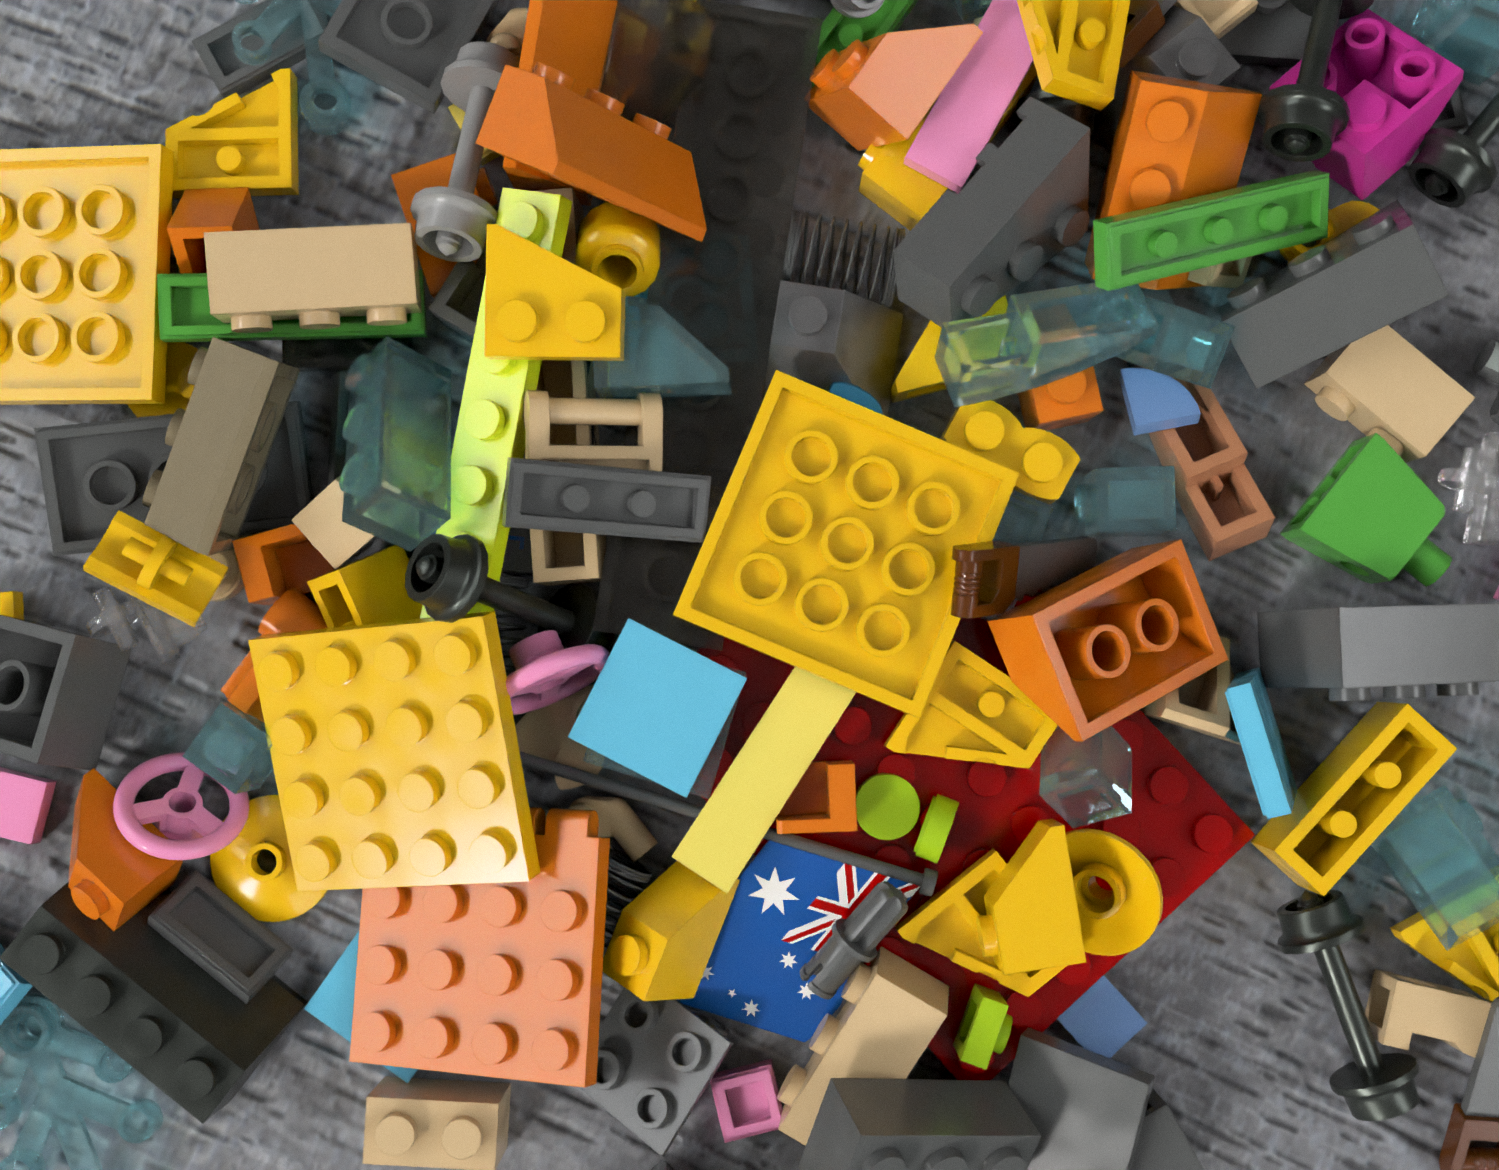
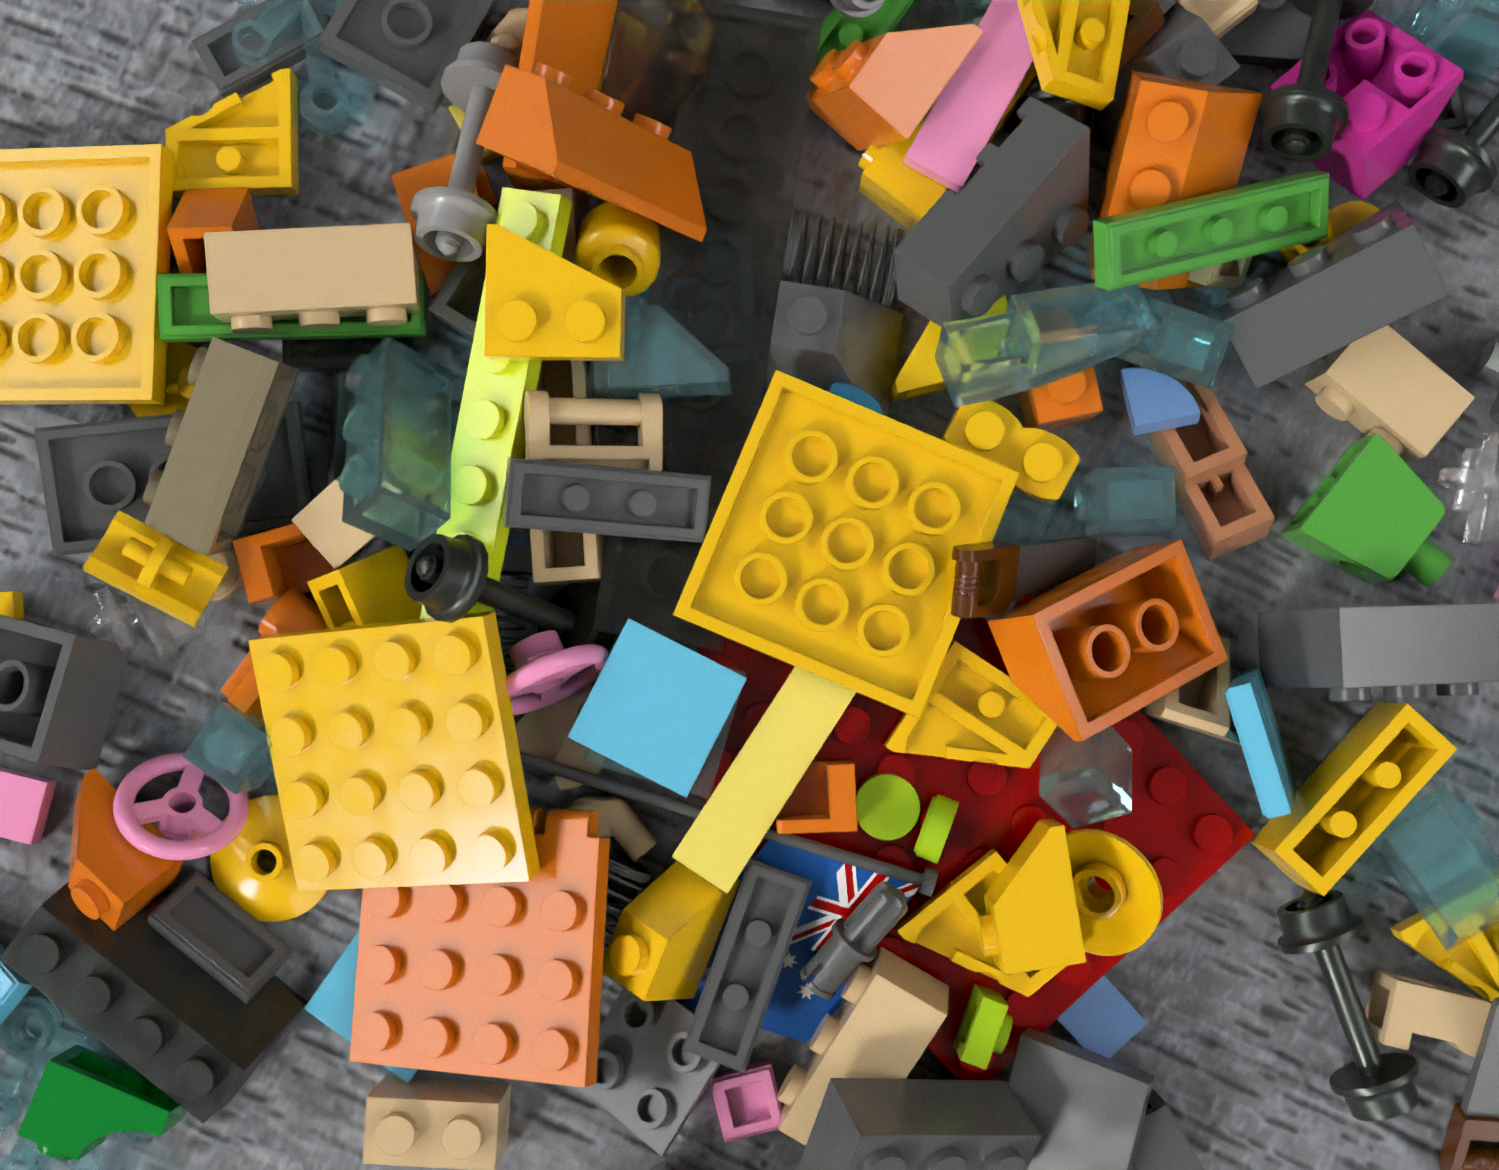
none -> green arch [17,1045,187,1161]
none -> dark grey tile [682,858,812,1073]

